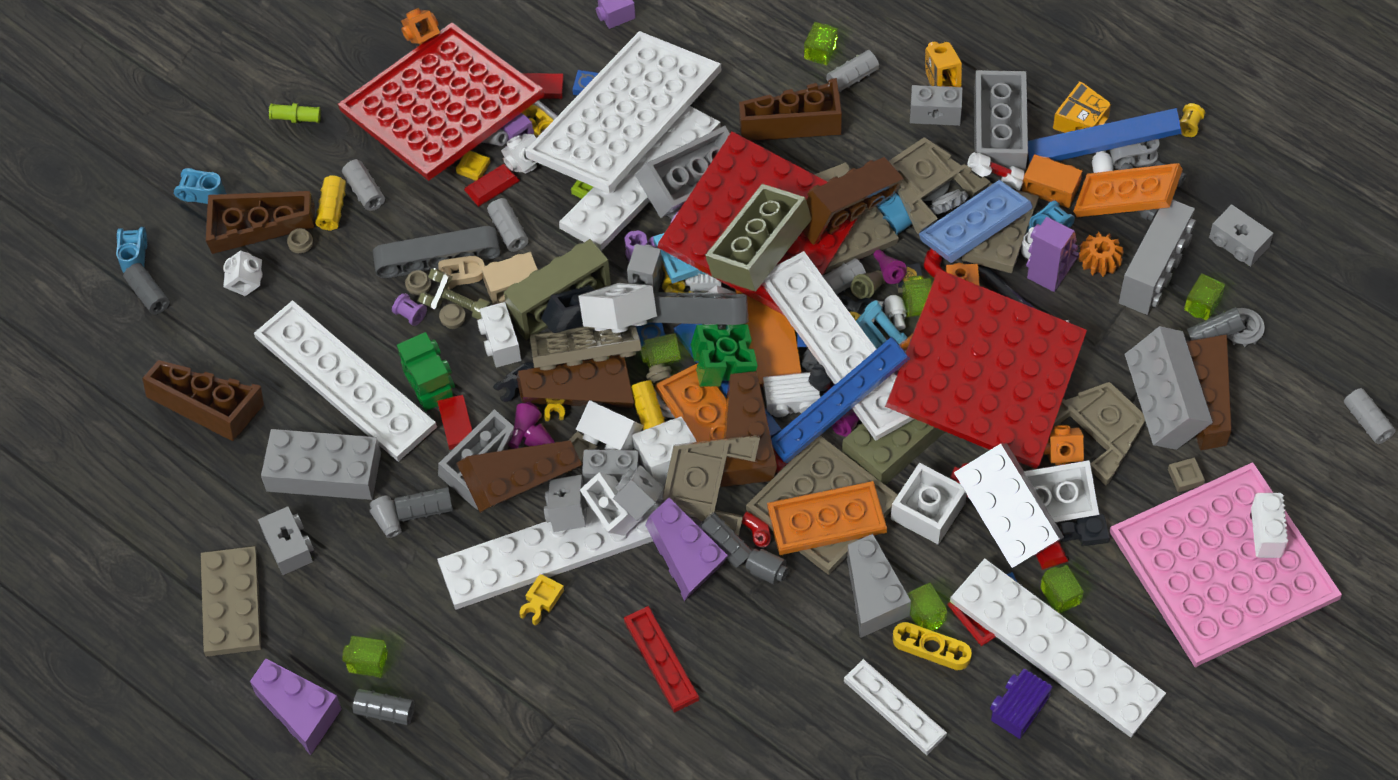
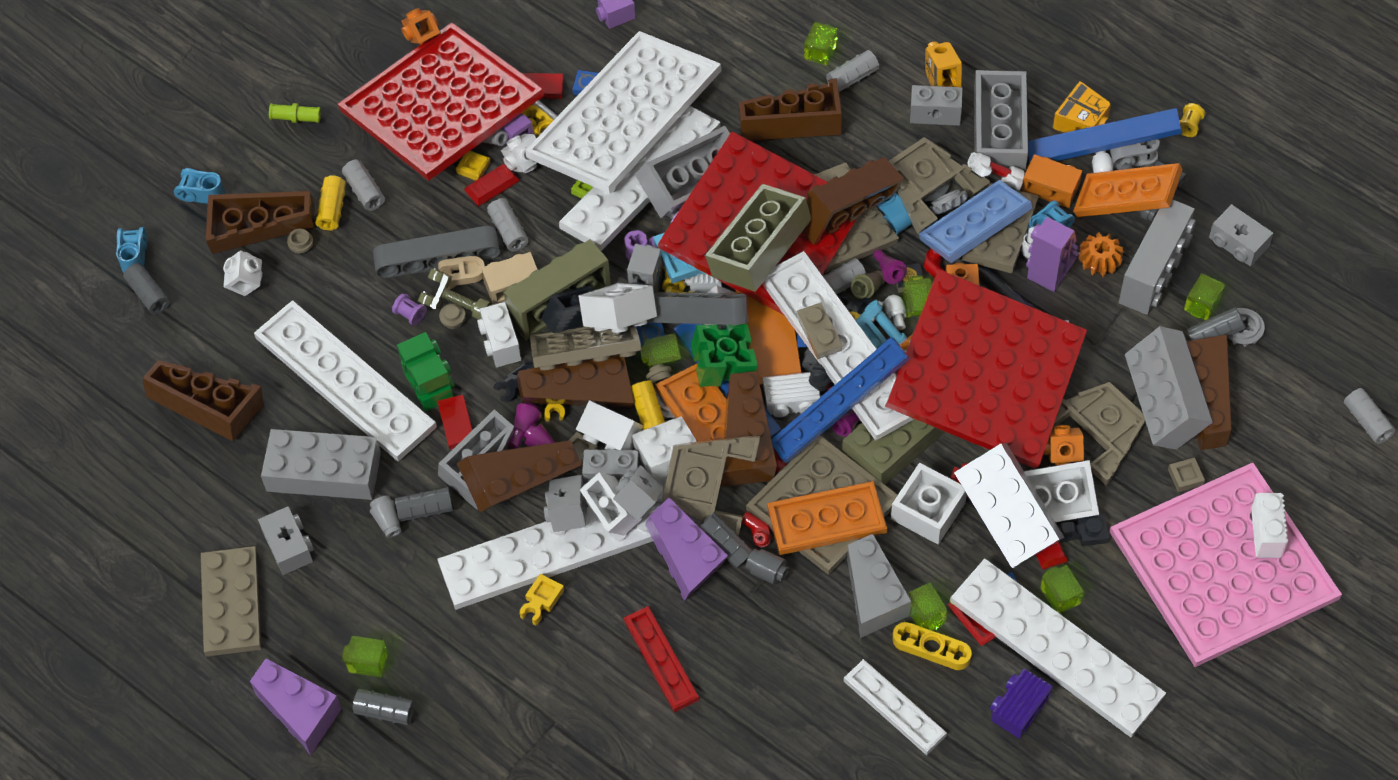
dark tan plate [405,270,431,295] -> none
none -> dark tan plate [796,302,843,360]

